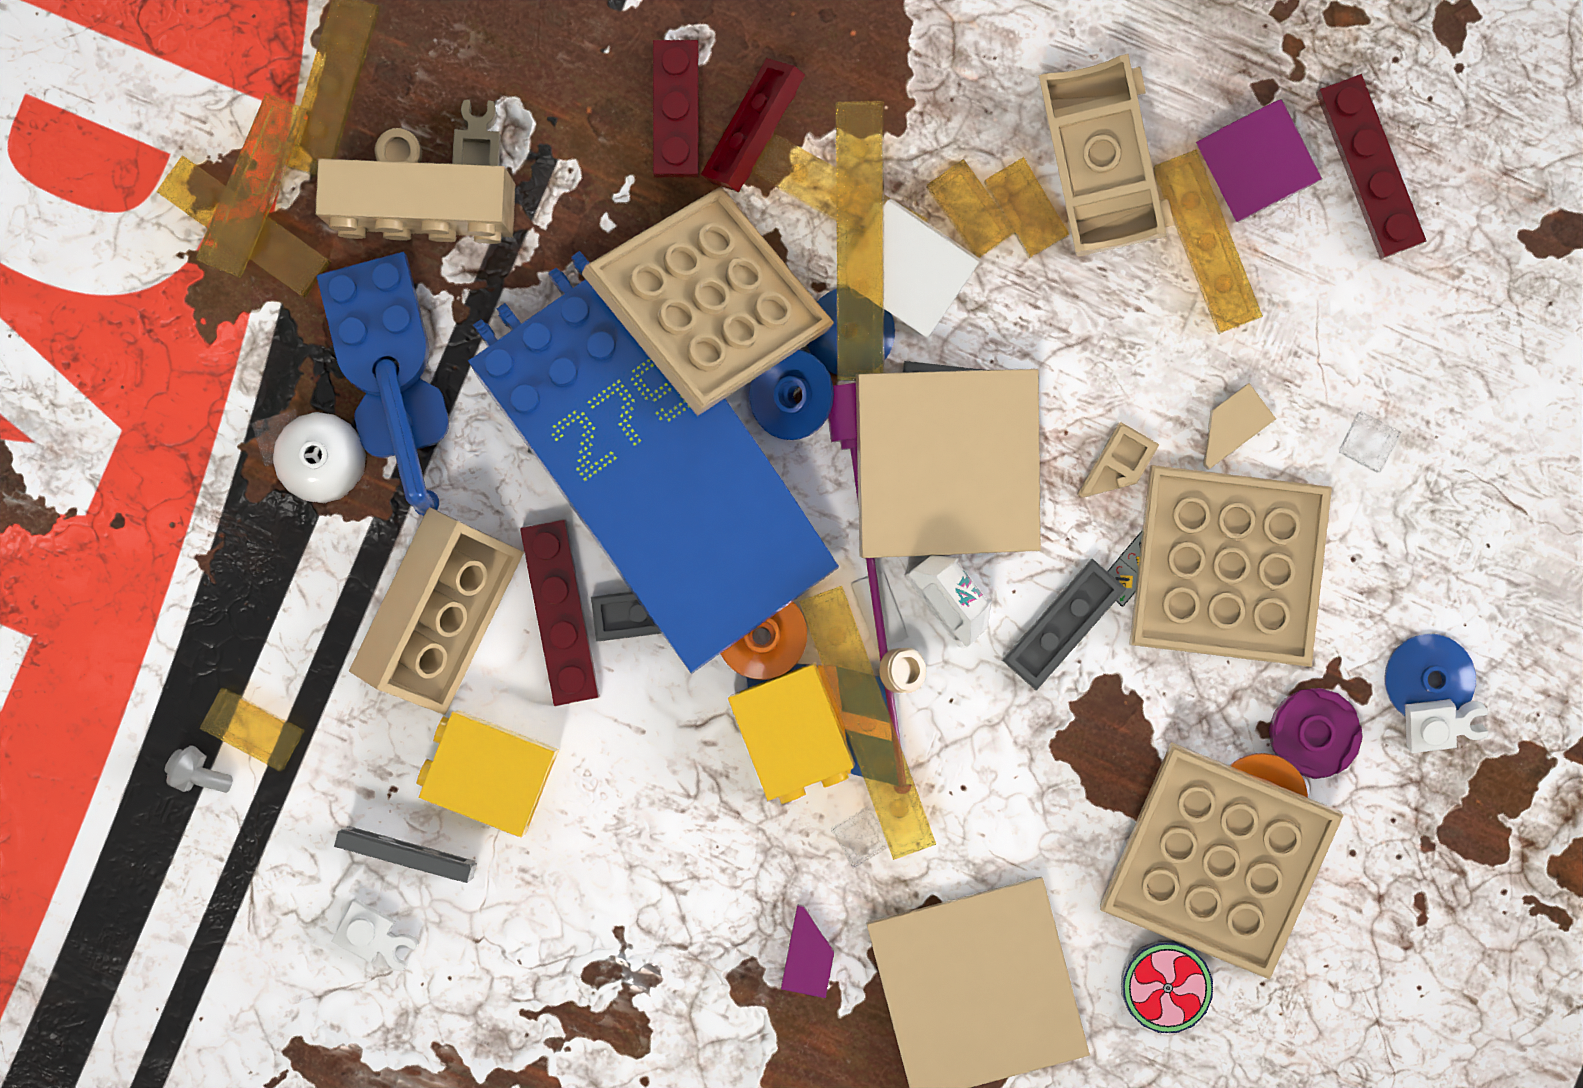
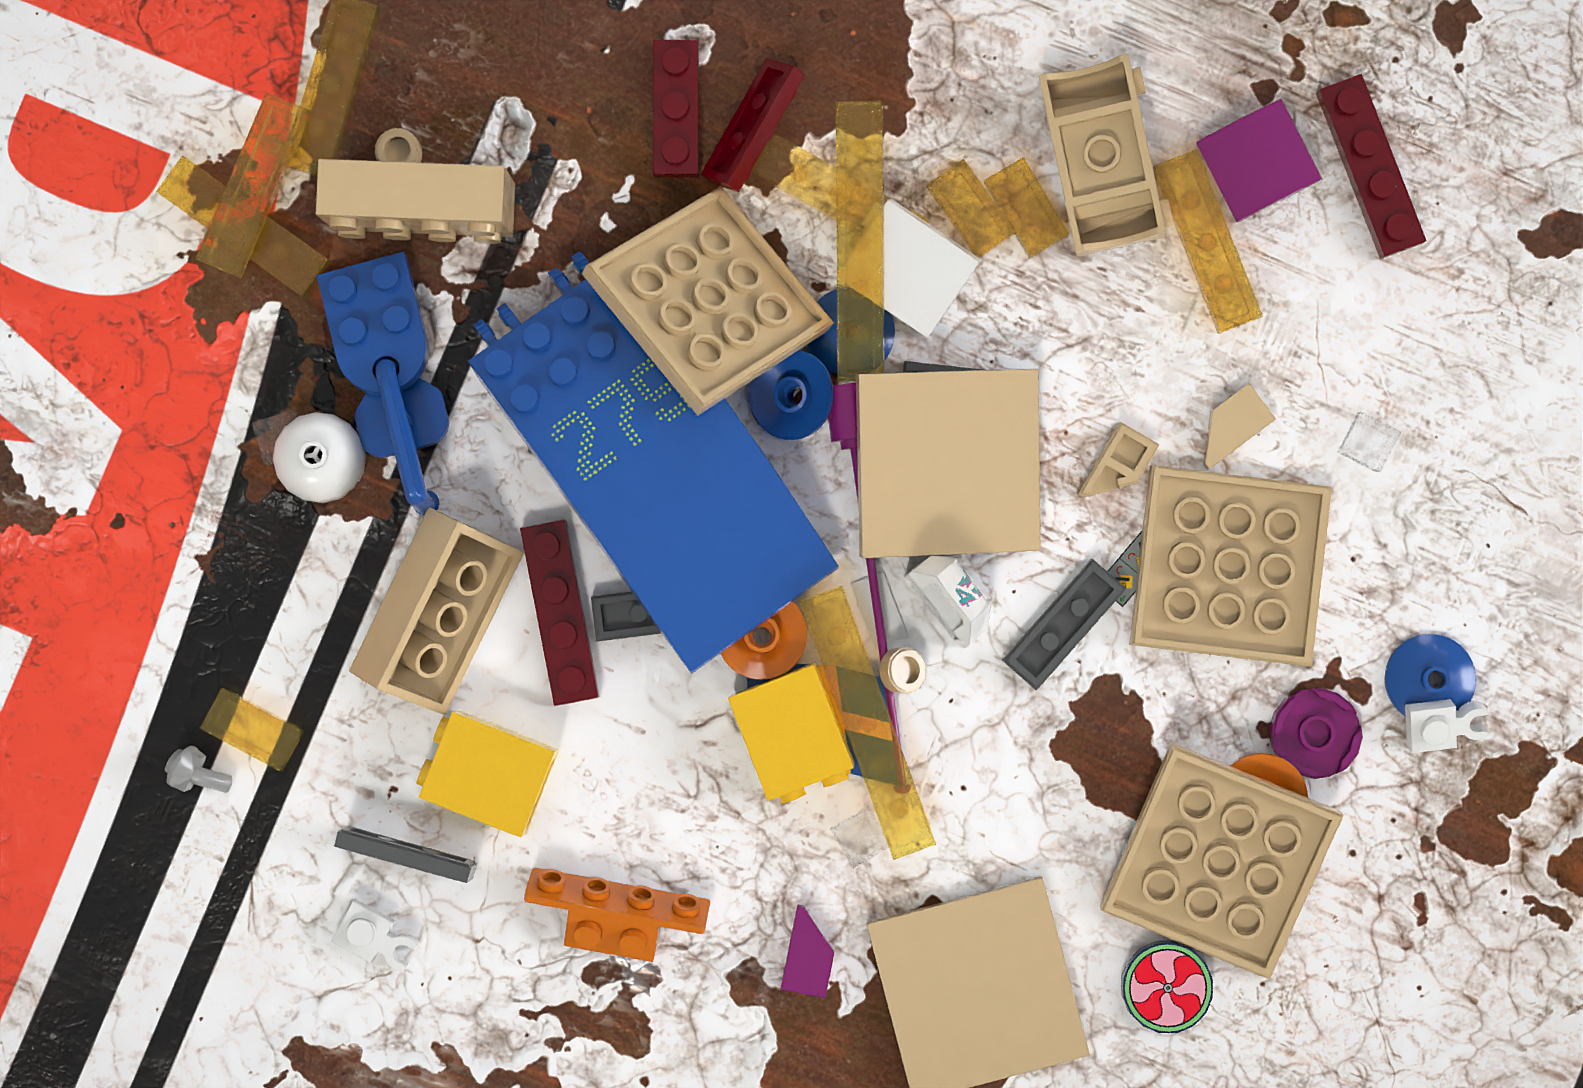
dark tan plate [452,100,501,166] -> none
none -> orange bracket [524,868,710,962]

